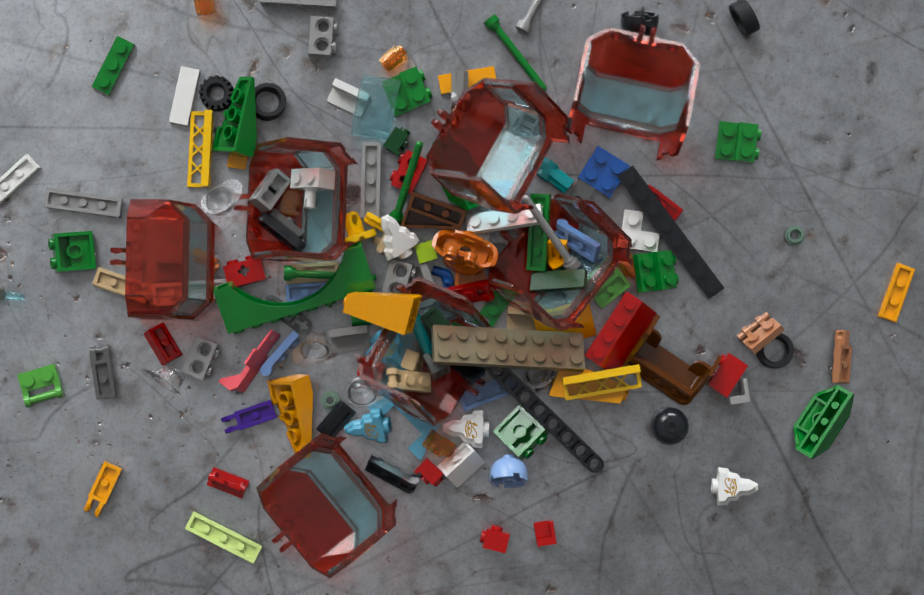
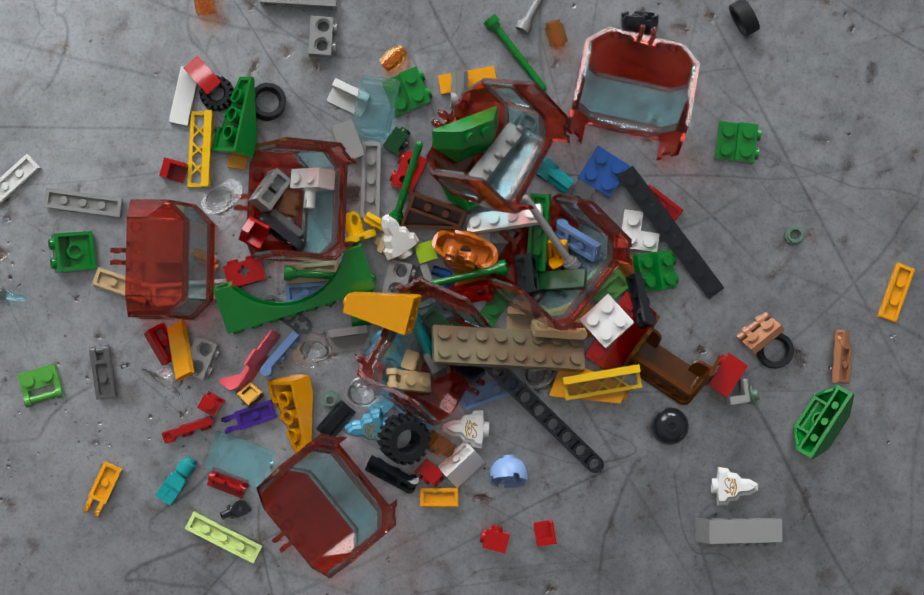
green plate [91,36,135,96] -> none
plate [493,404,549,460] -> none
none -> teal piece [155,455,197,506]
none -> red panel [159,157,188,183]
none -> red hinge [162,415,216,444]
none -> light orange tile [167,321,194,381]
none -> slope [183,55,222,95]
none -> red brick [197,391,226,417]
none -> clear light blue piece [203,431,275,488]
none -> black piece [220,500,252,520]
none -> pearl gold tile [236,381,264,408]
none -> red panel [238,216,270,250]
none -> light grey panel [332,119,365,163]
none -> black tyre [377,413,431,466]
none -> green piece [418,259,509,290]
none -> light orange plate [420,488,458,507]
none -> green wedge [432,106,499,162]
none -> light grey hinge [464,122,526,192]
none -> black hinge [514,253,539,296]
none -> tan plate [530,319,587,340]
none -> clear orange brick [545,19,568,49]
none -> white plate [579,294,634,349]
none -> black plate [626,272,656,329]
none -> light grey wedge [695,518,782,547]
none -> sand green plate [748,385,760,405]

